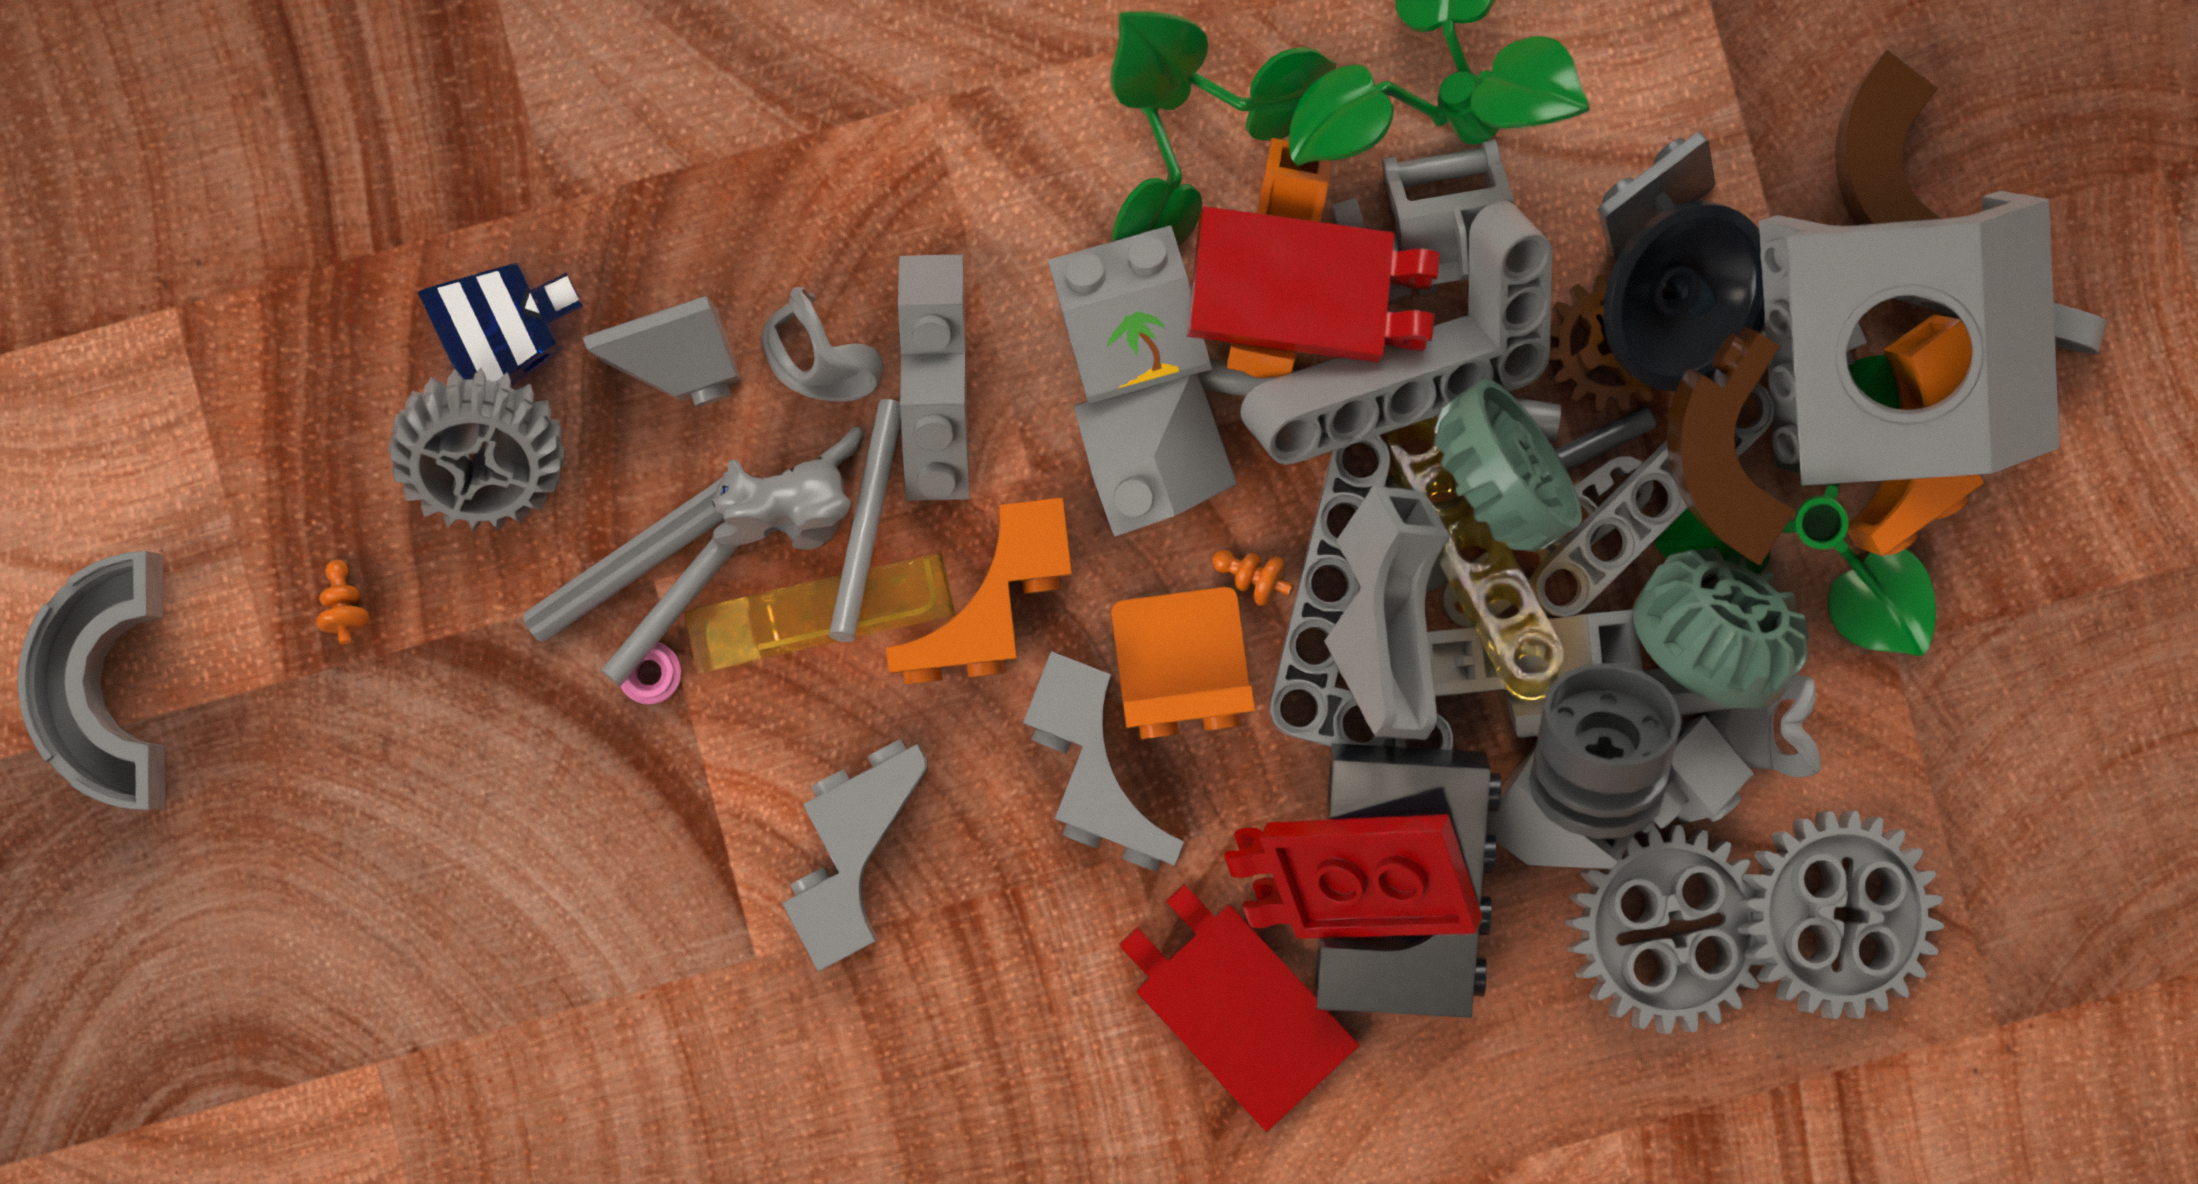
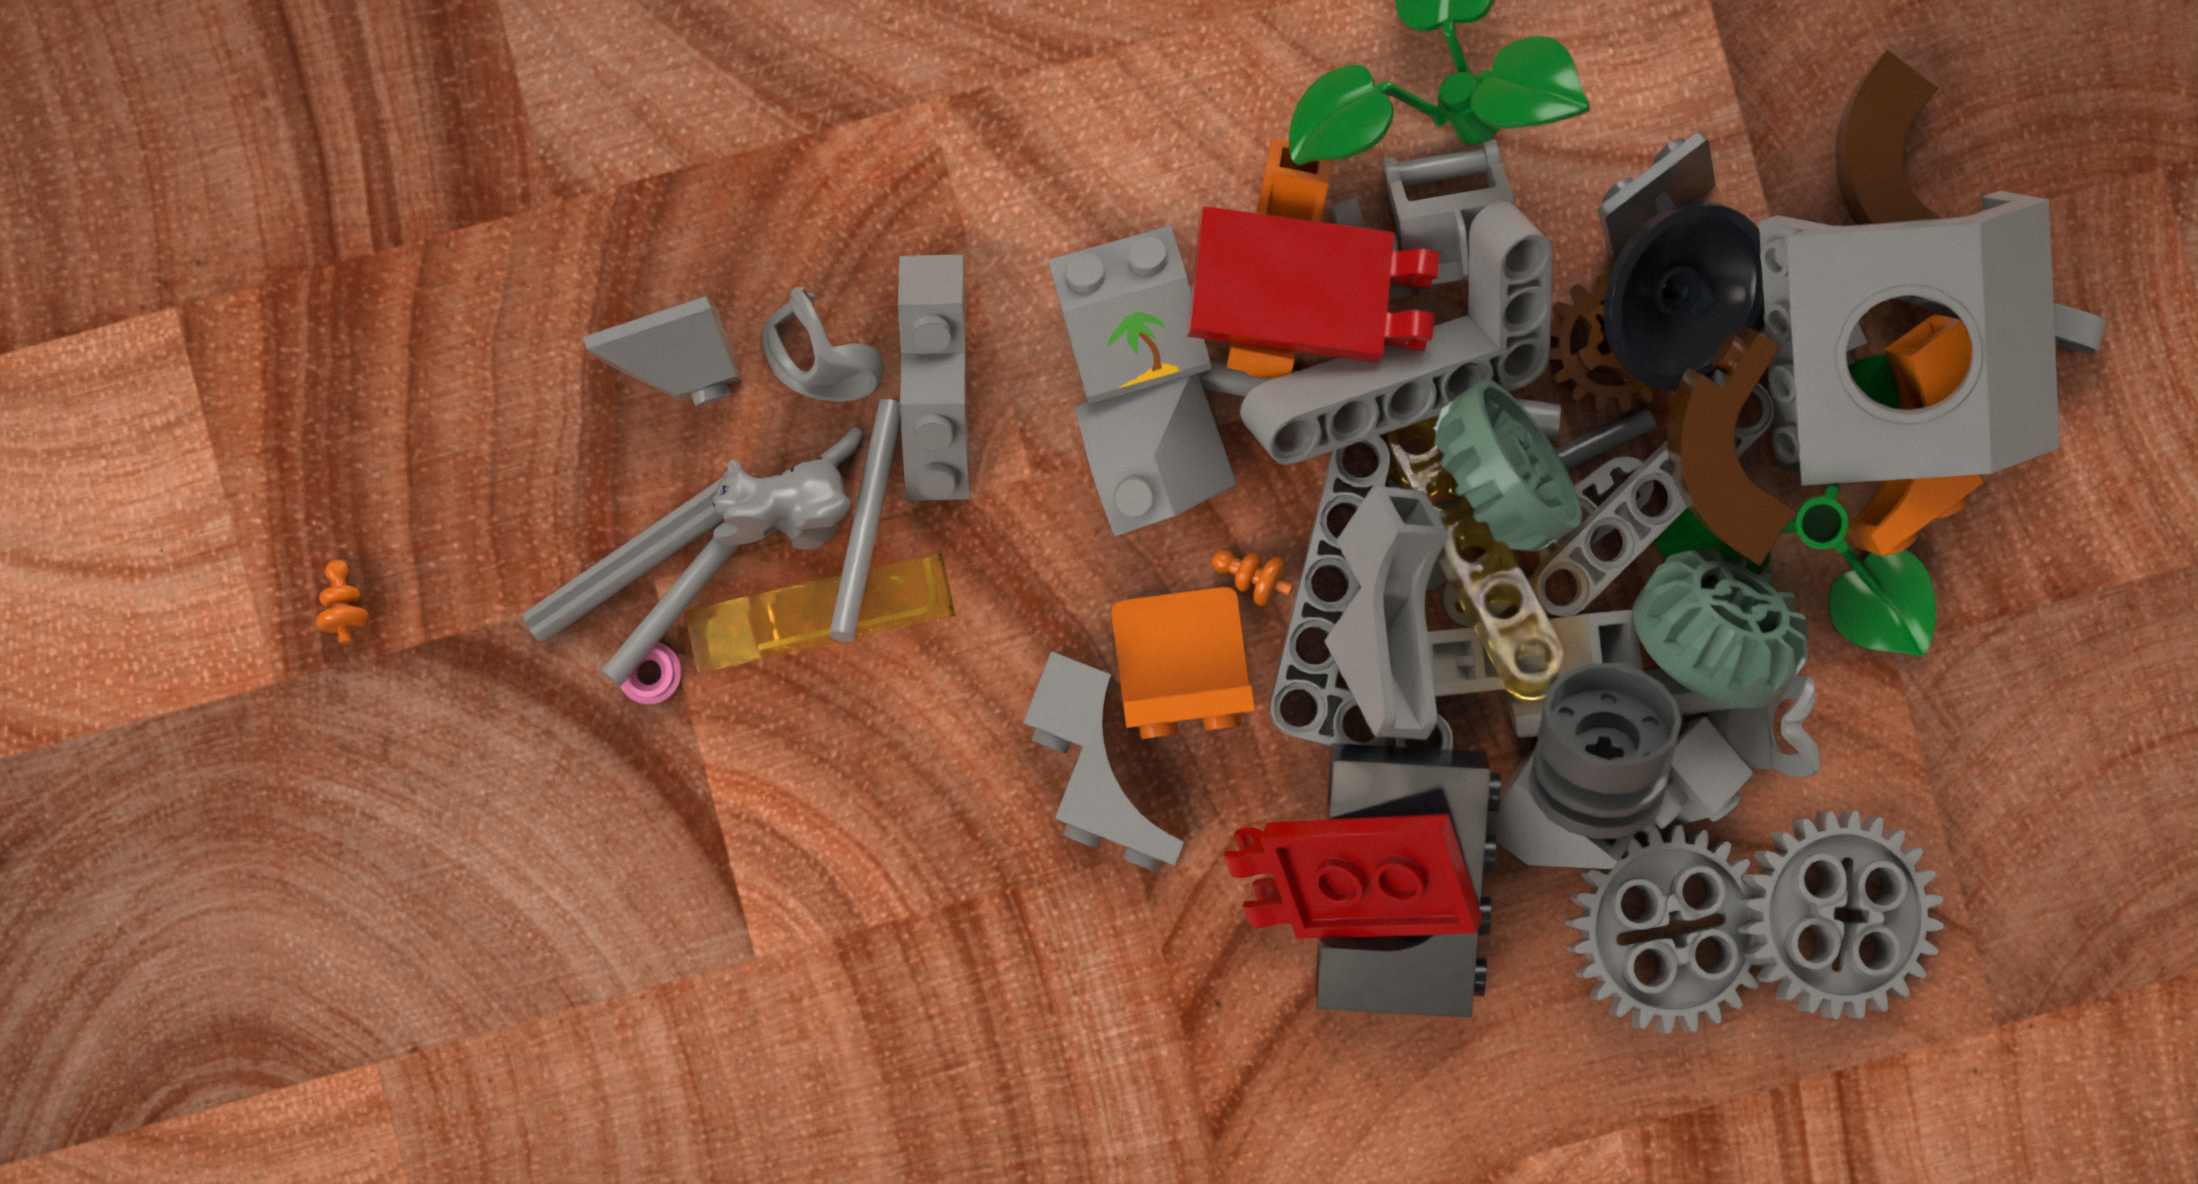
light grey brick [18,551,166,810] -> none
light grey gear [389,367,565,533] -> none
torso [417,263,584,386] -> none
light grey arch [782,739,928,972] -> none
orange arch [886,497,1072,685] -> none
green plant [1110,11,1337,246] -> none
red tile [1119,884,1360,1133] -> none

